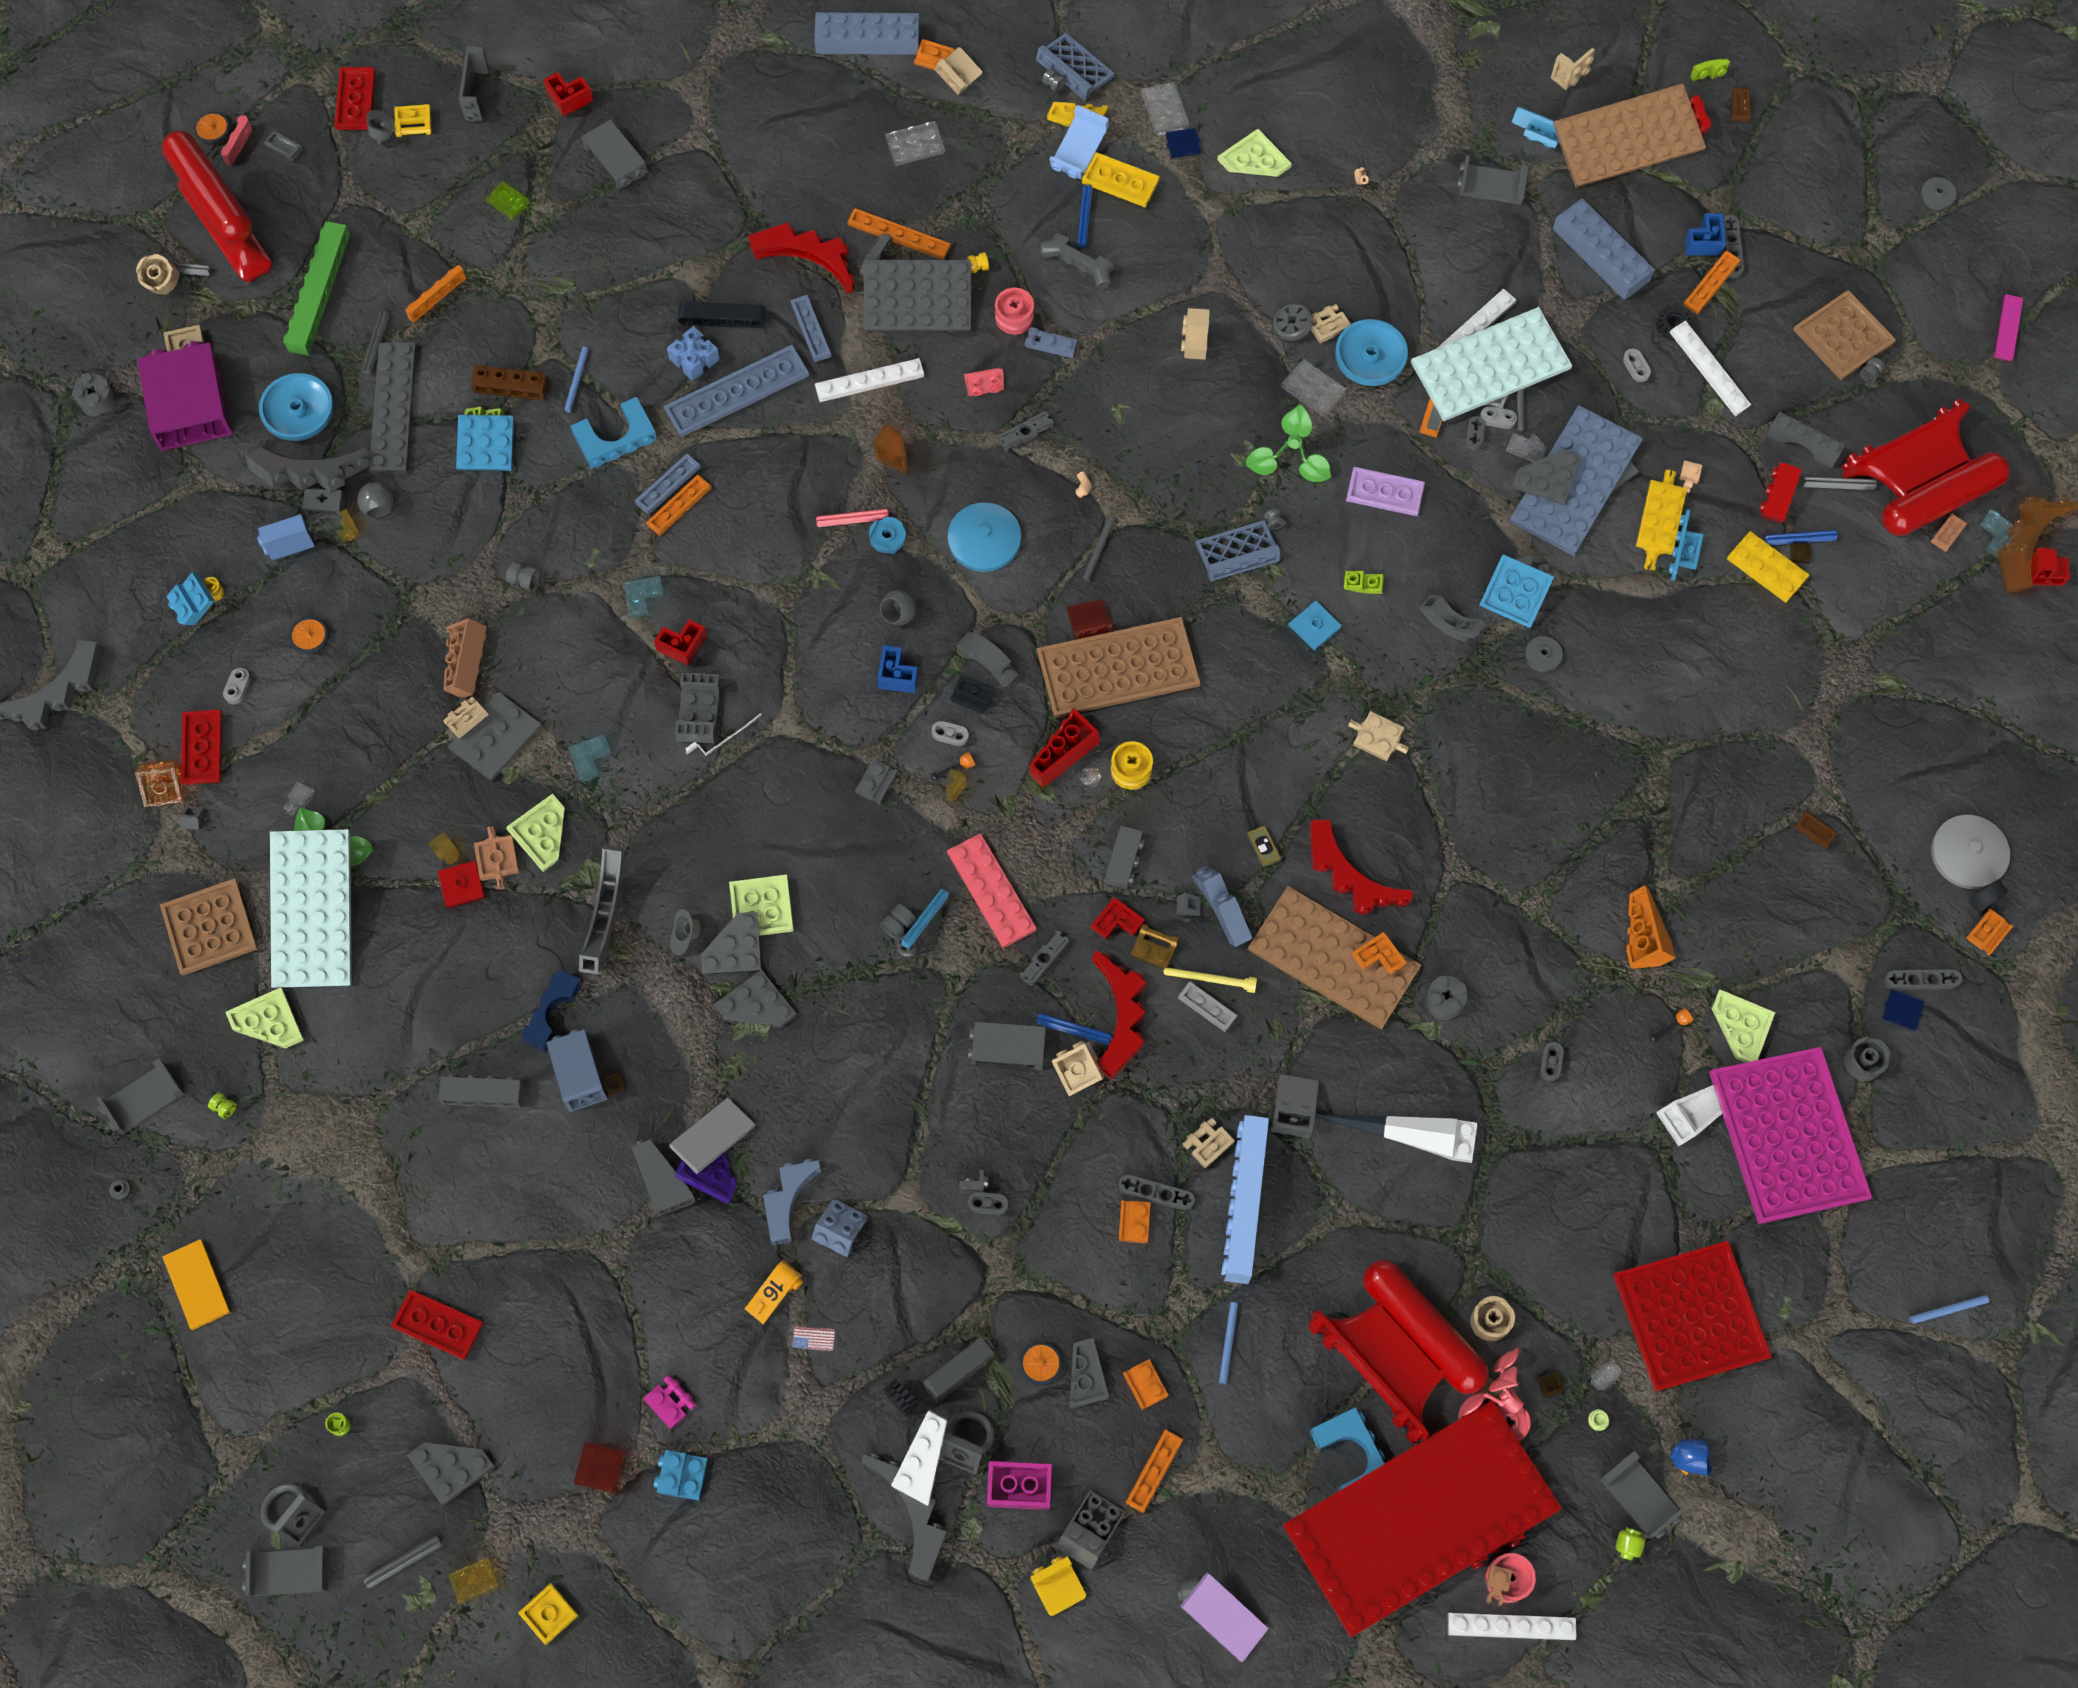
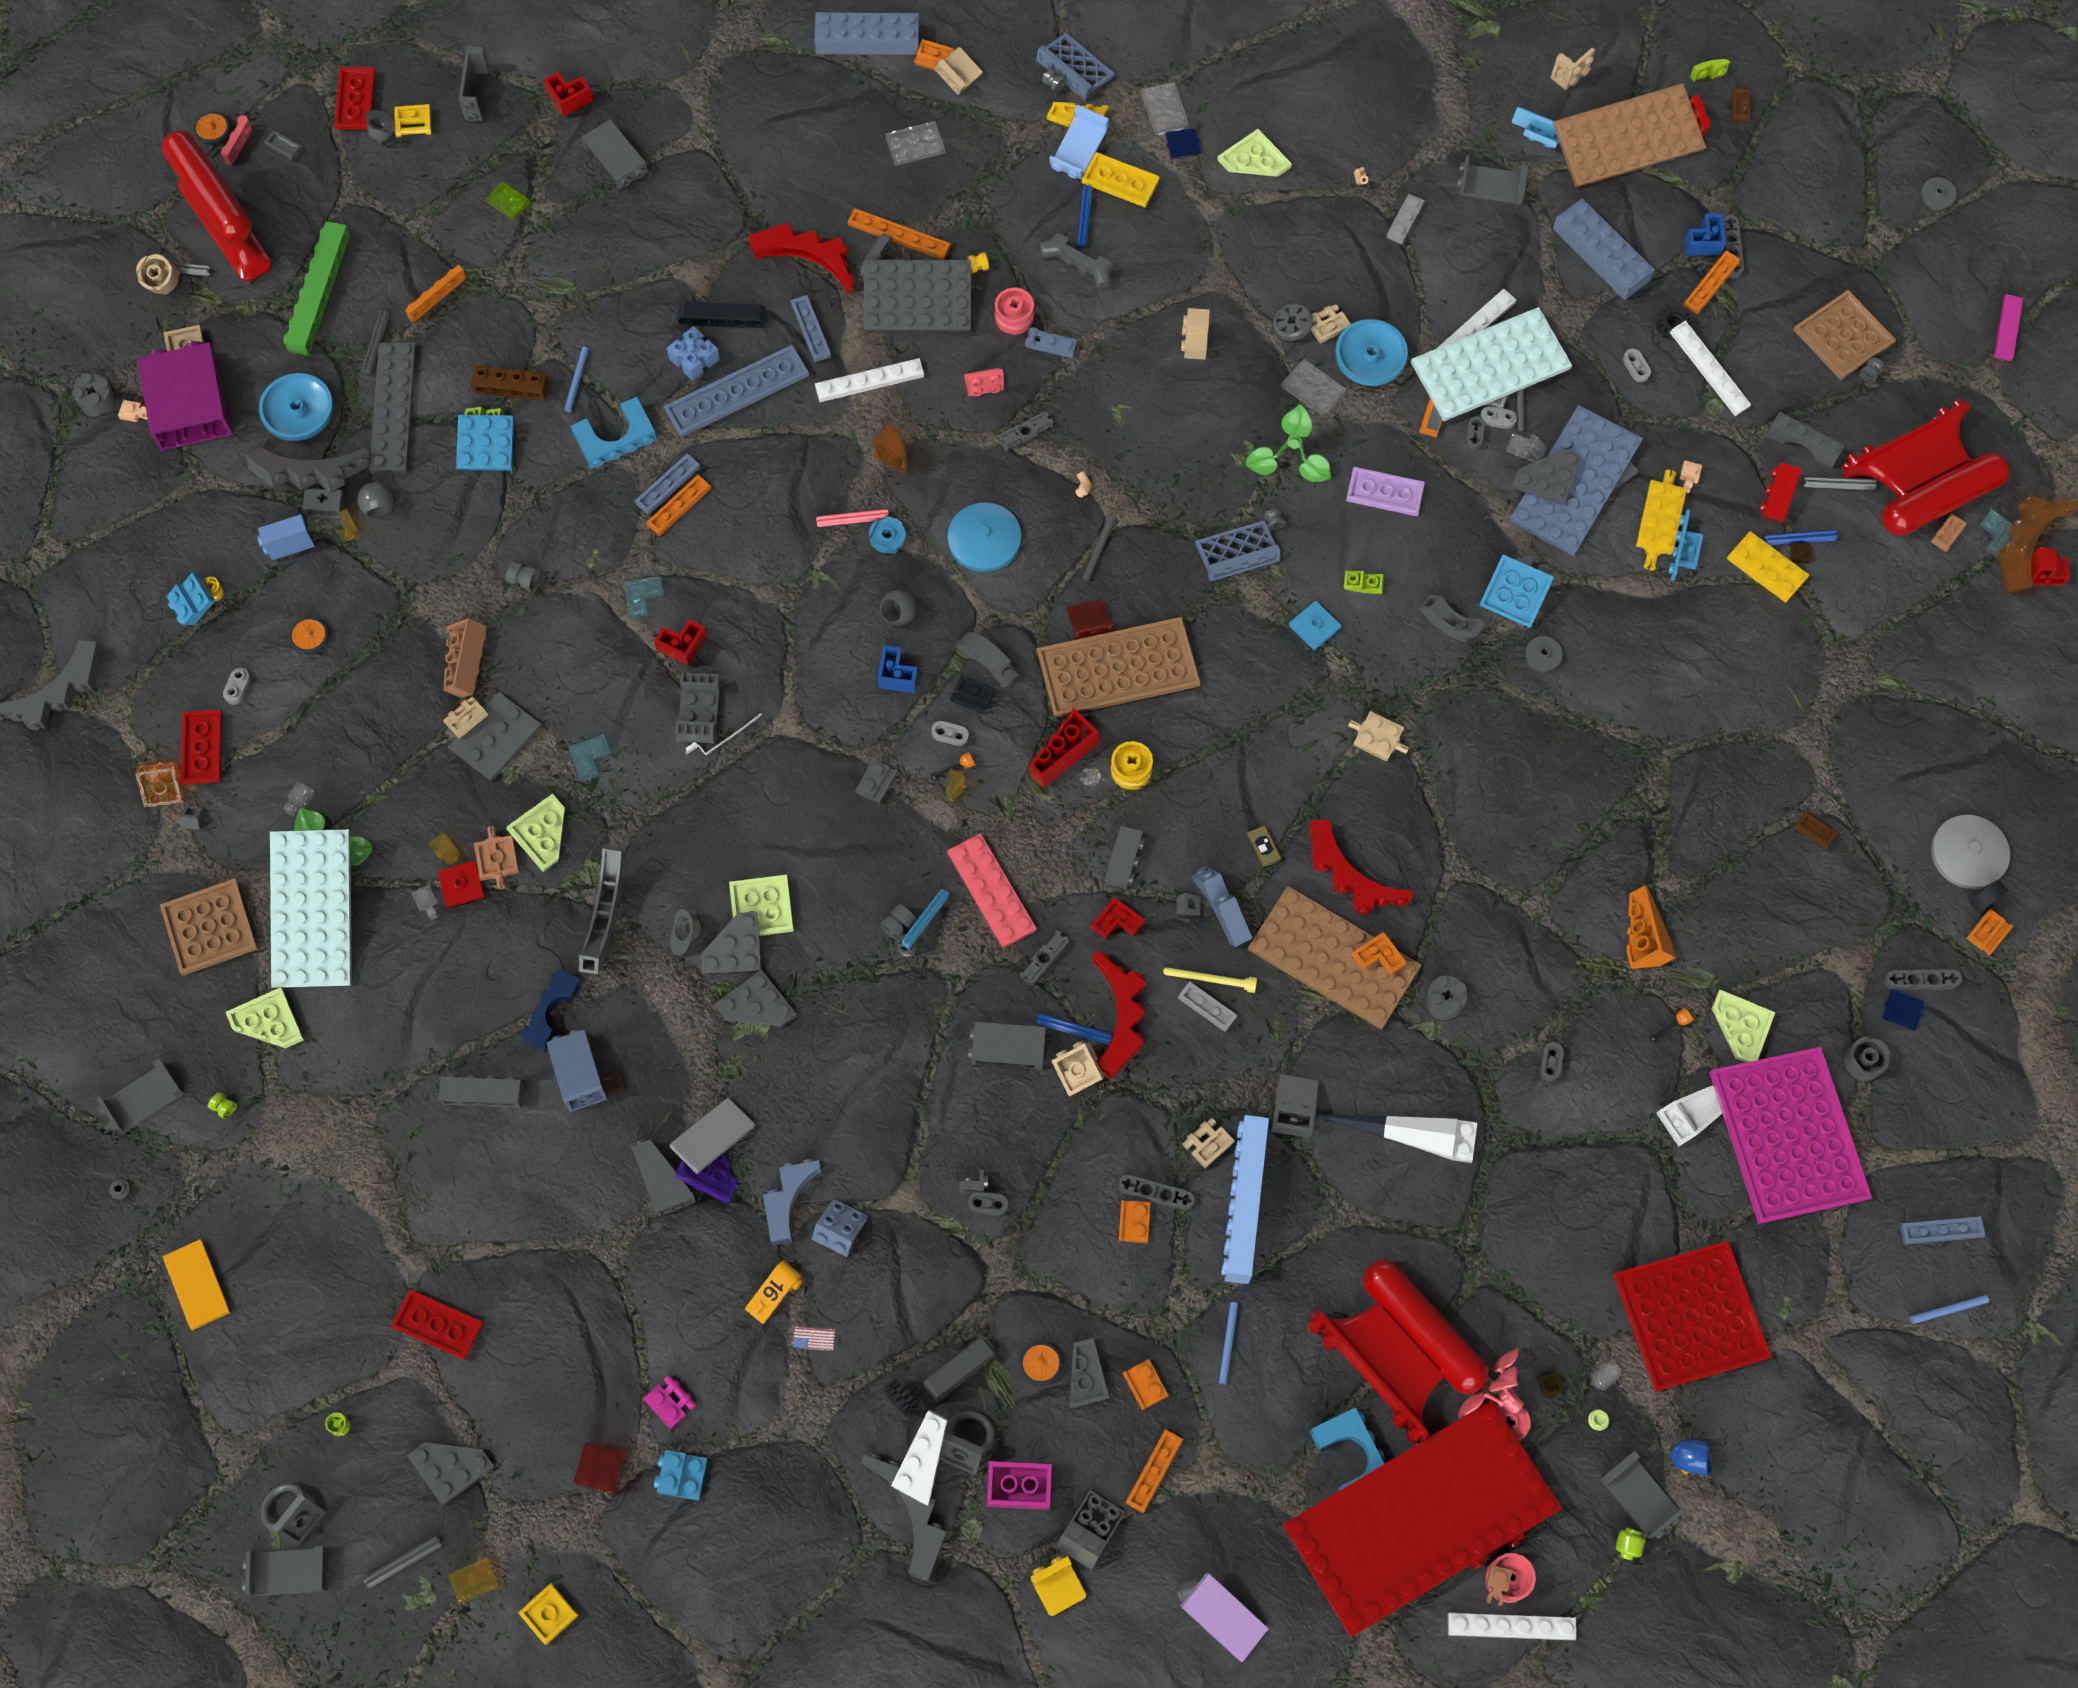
pearl gold plate [1130,924,1179,969] -> none
tan brick [1470,1296,1515,1341] -> none
none -> light nougat plate [118,400,148,422]
none -> clear plate [411,885,438,920]
none -> light grey plate [1386,194,1425,244]
none -> sand blue plate [1900,1216,1985,1245]

